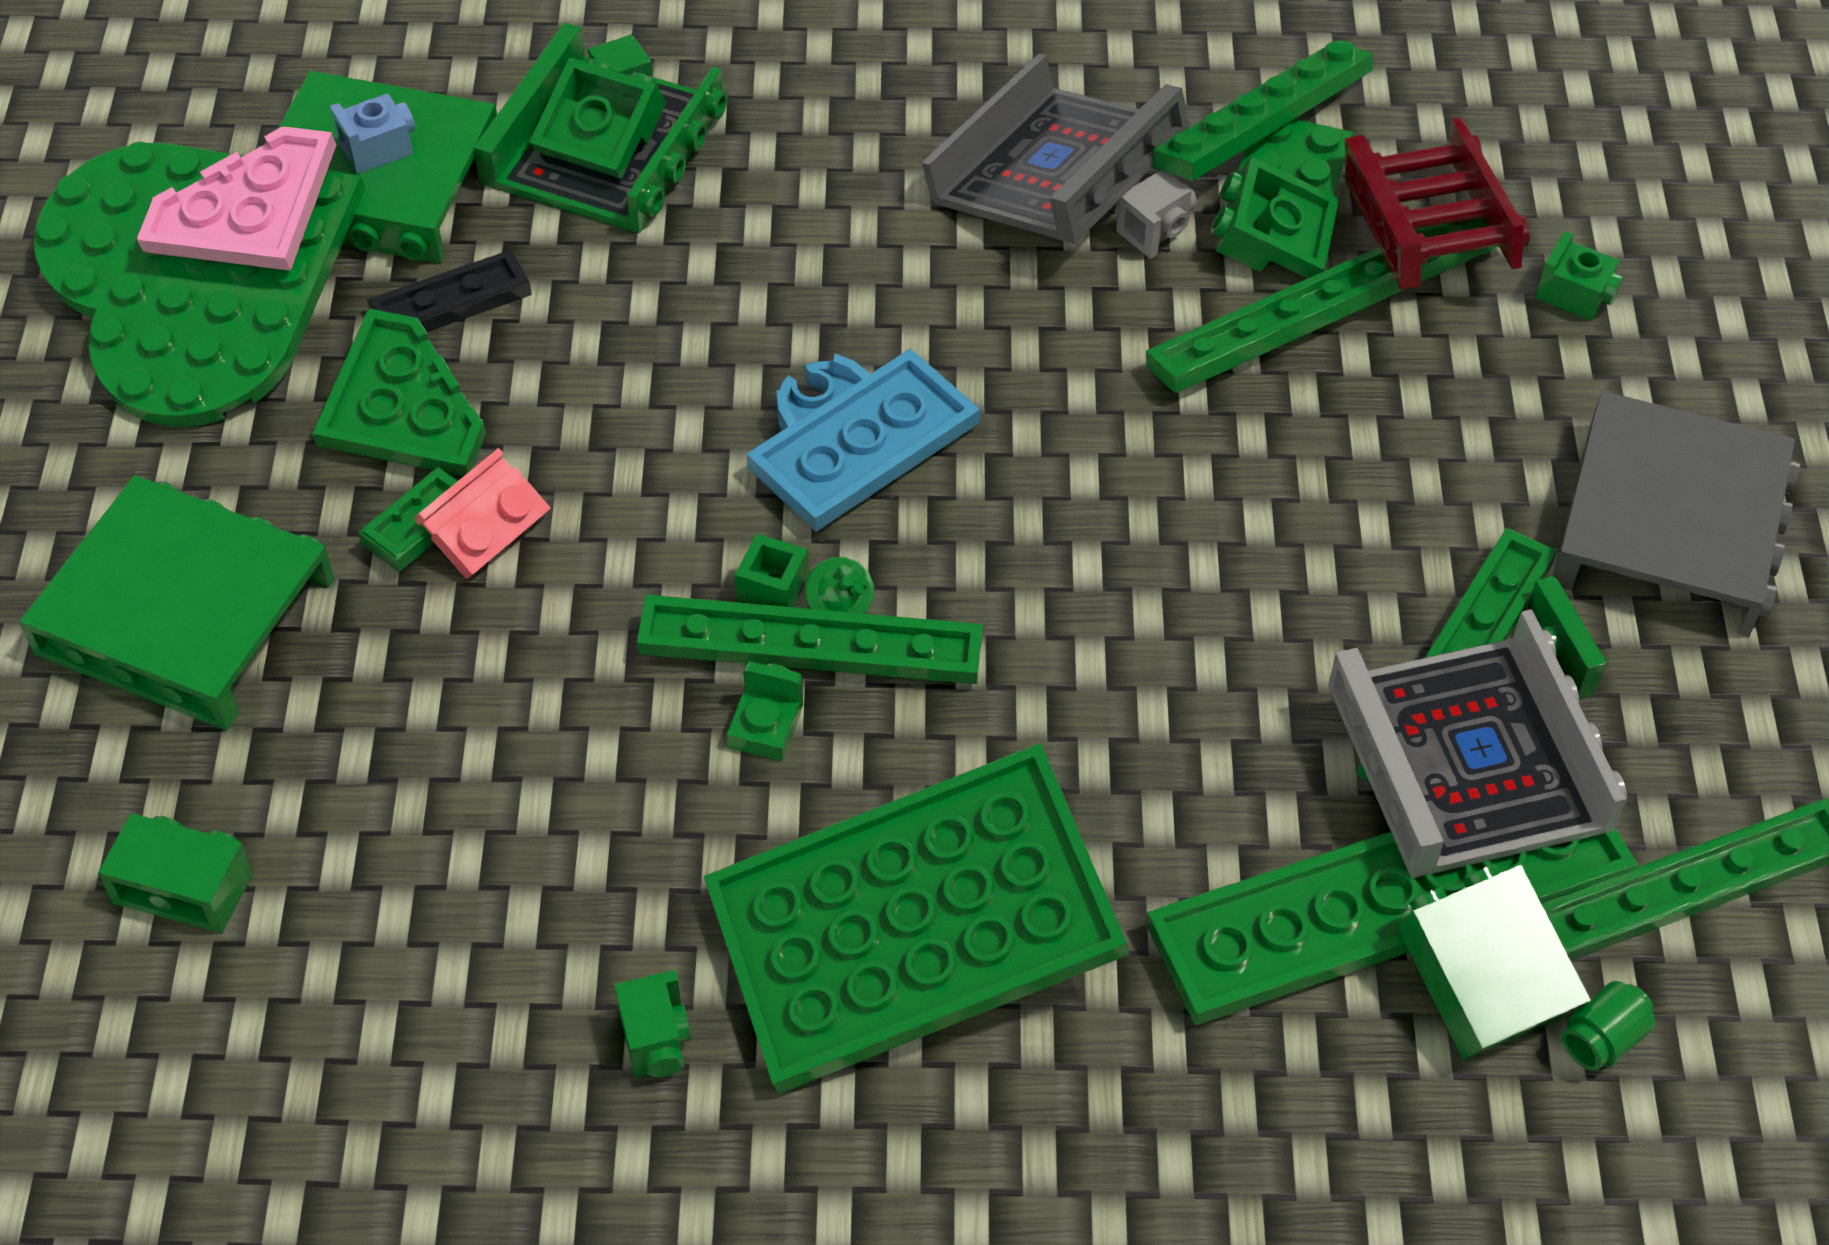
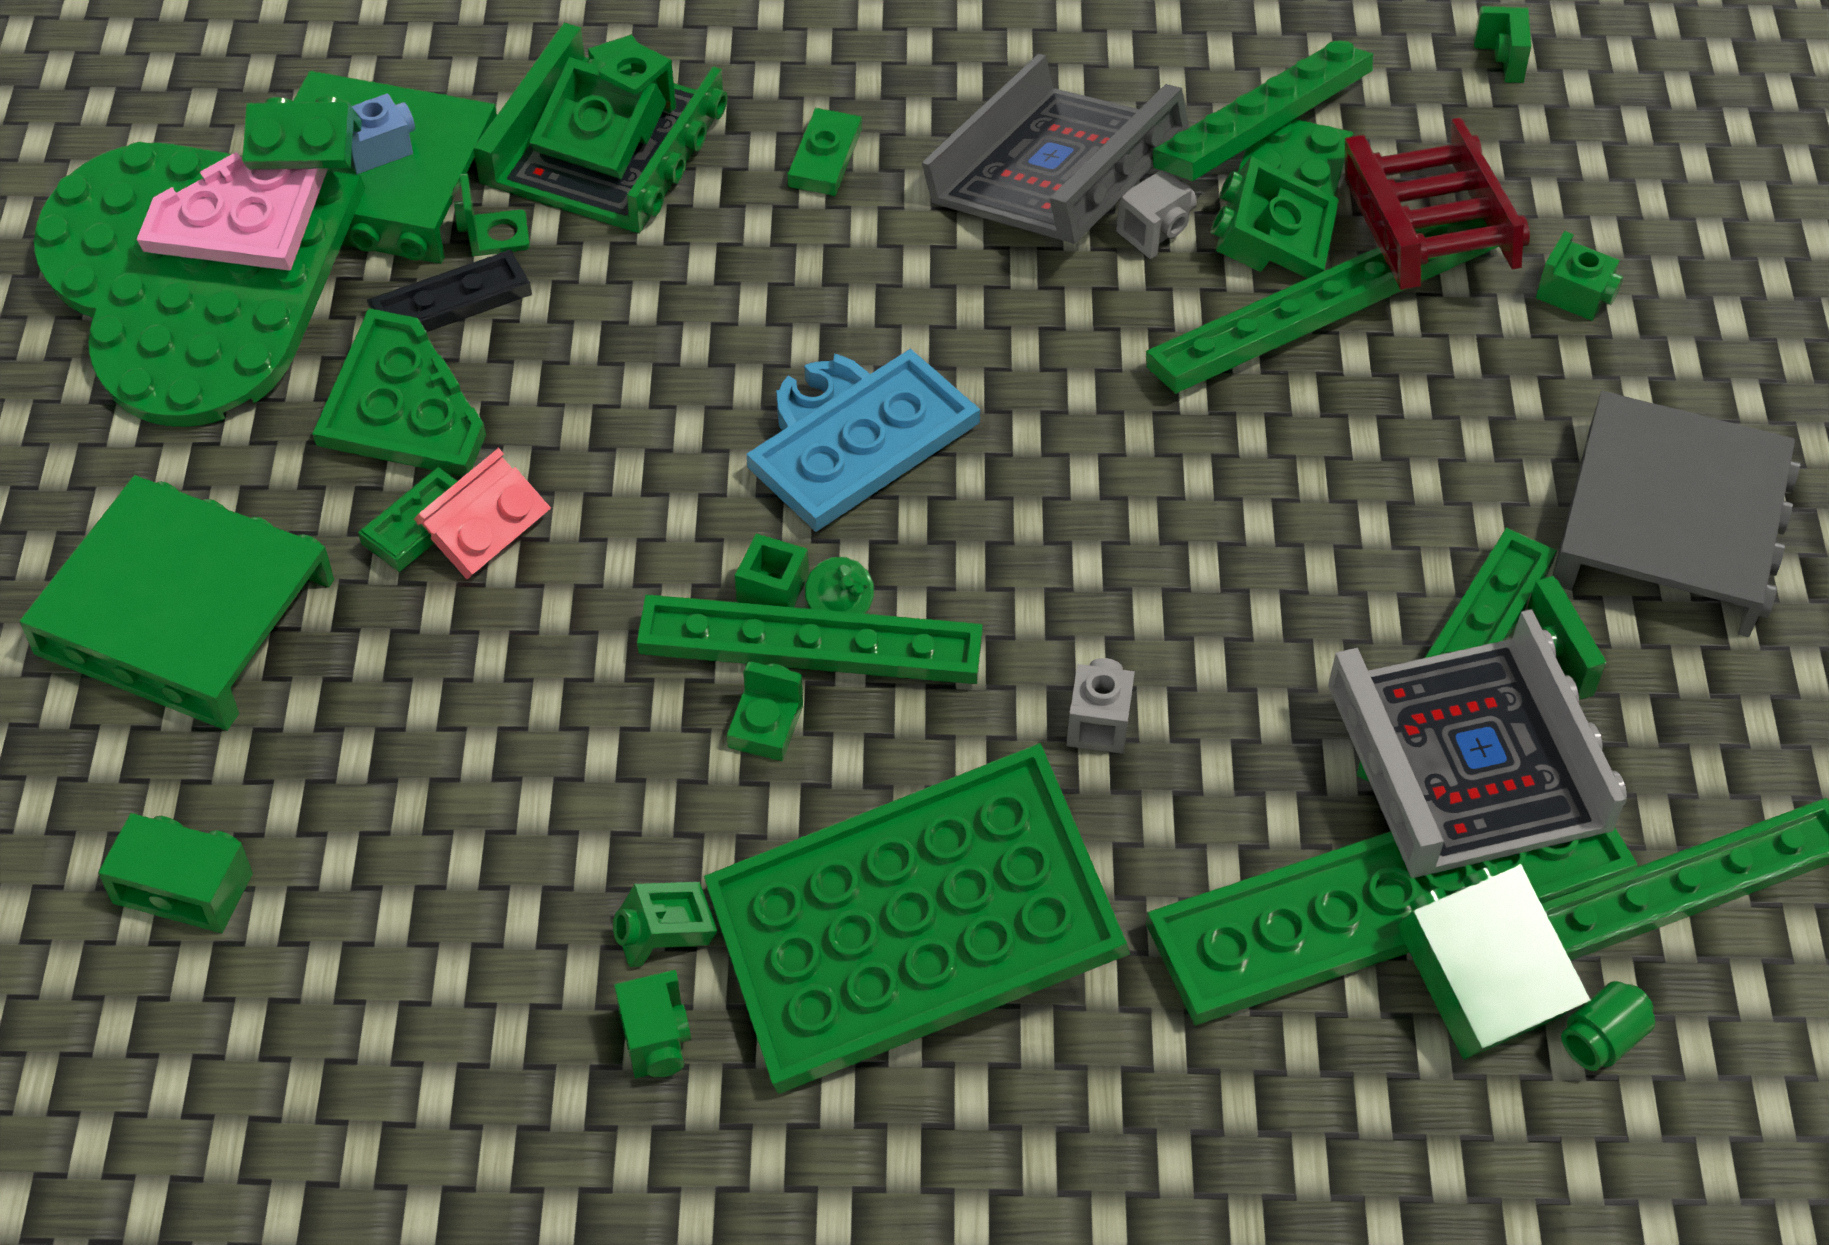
none -> green bracket [242,96,362,170]
none -> green bracket [454,174,530,257]
none -> green bracket [599,41,676,113]
none -> green bracket [613,882,717,967]
none -> green plate [788,108,862,196]
none -> light grey brick [1066,658,1135,754]
none -> green bracket [1474,6,1532,83]

